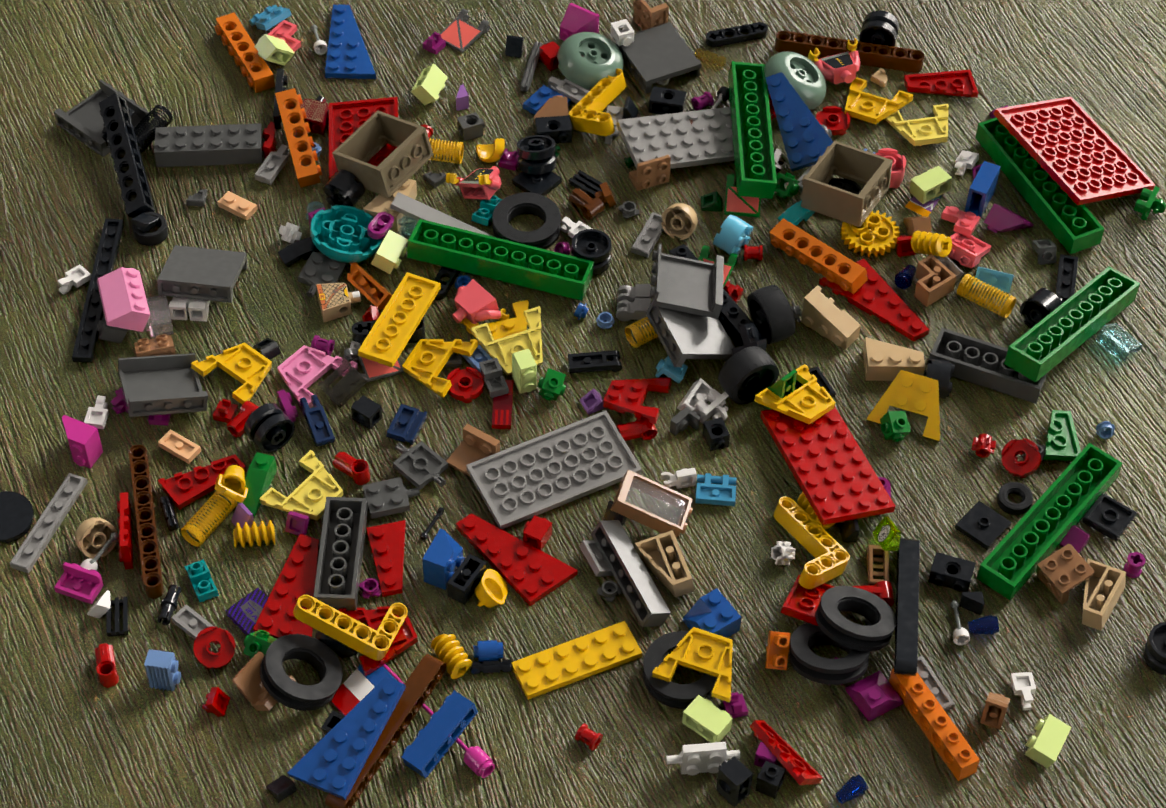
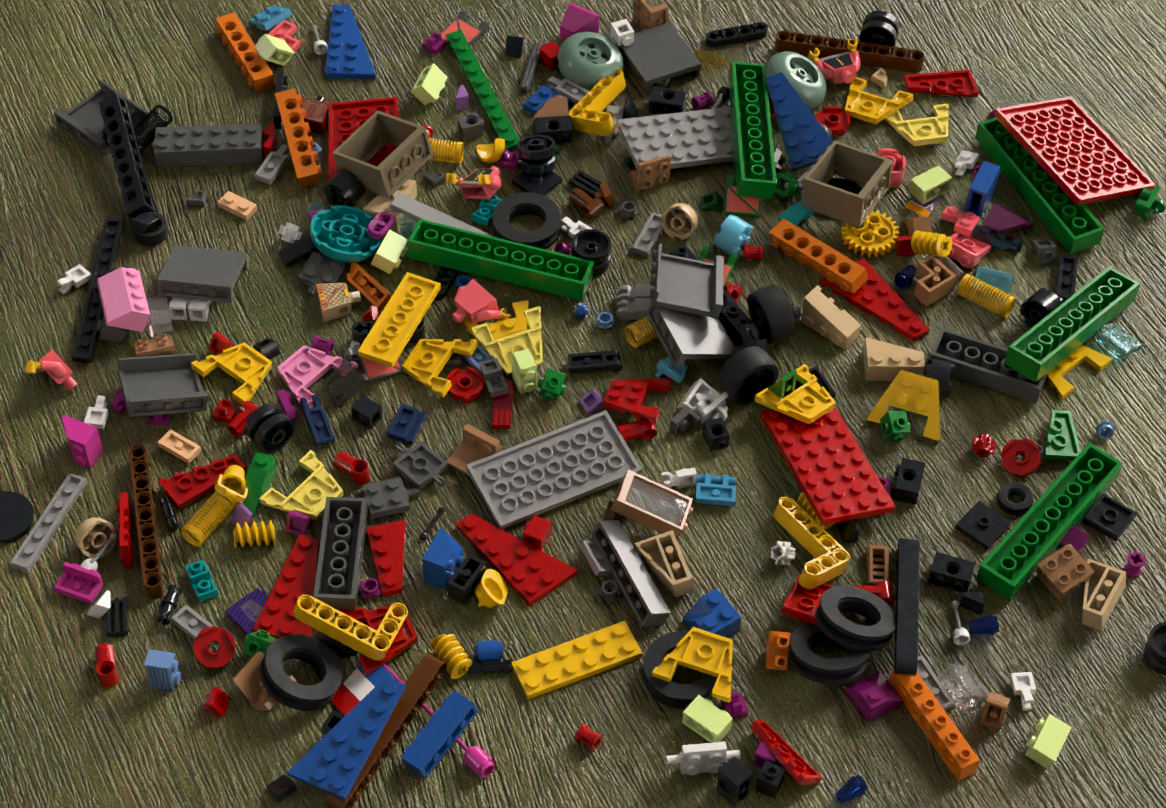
clear neon green slope [872,515,901,551] -> none
none -> coral torso [25,350,78,391]
none -> red tile [208,332,234,356]
none -> green plate [446,30,519,151]
none -> black brick [891,458,926,505]
none -> clear brick [938,664,988,711]
none -> black hinge [972,225,1024,253]
none -> yellow wing [1047,345,1112,400]

